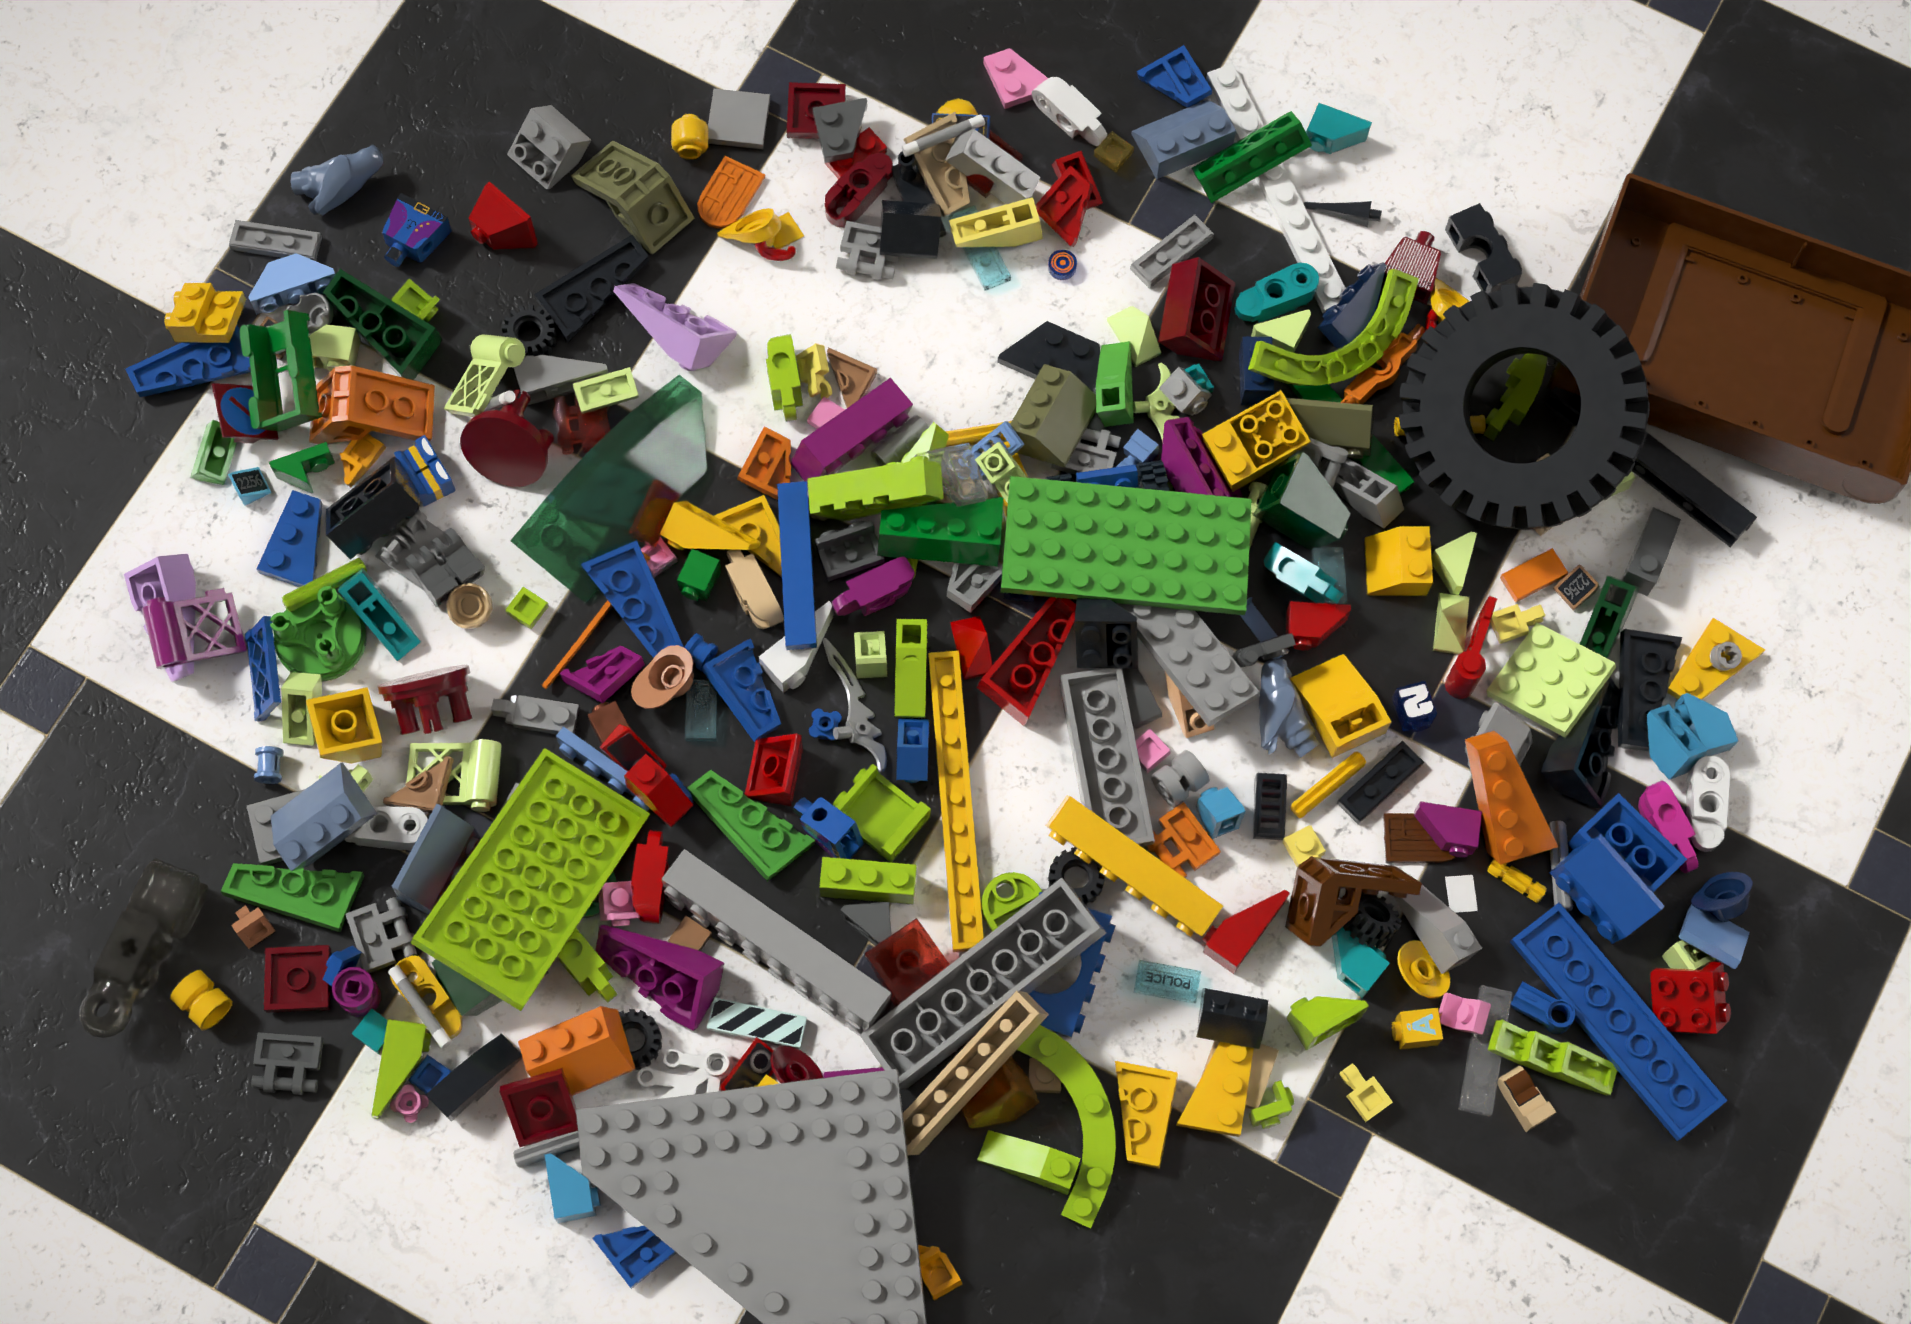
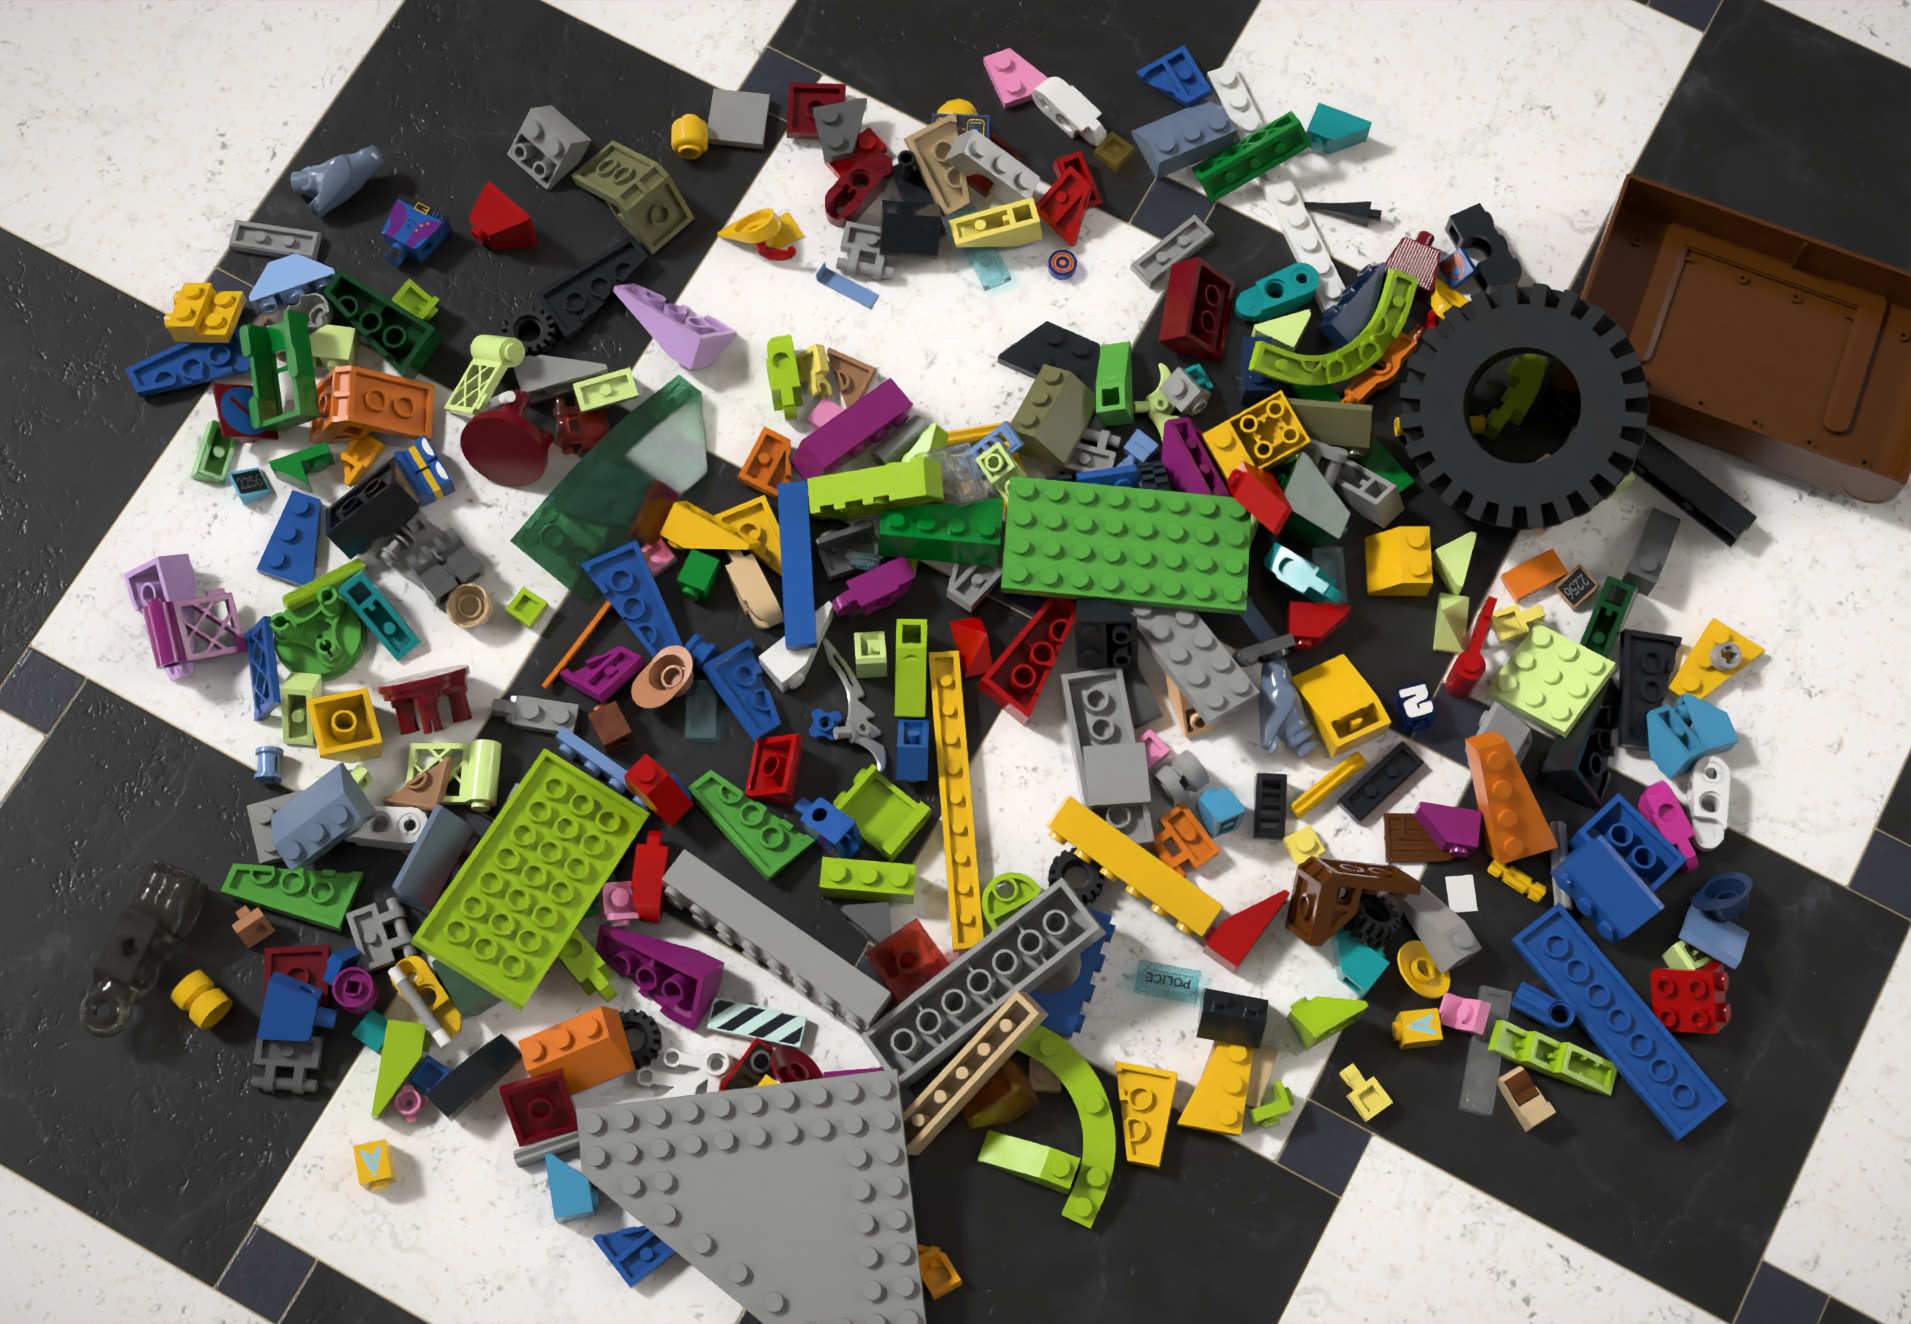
slope [599,724,667,771] -> none
medium nougat tile [668,916,712,951] -> none
orange window [697,156,765,229] -> none
light grey bar [902,114,985,157] -> none
yellowish green slope [1107,306,1161,367] -> none
none -> blue torso [257,972,338,1042]
none -> yellow brick [353,1139,397,1192]
none -> medium blue piece [816,262,879,309]
none -> clear light blue tile [849,552,881,571]
none -> light grey tile [1082,742,1151,809]
none -> red slope [1228,461,1292,535]
none -> tile [1438,247,1478,289]

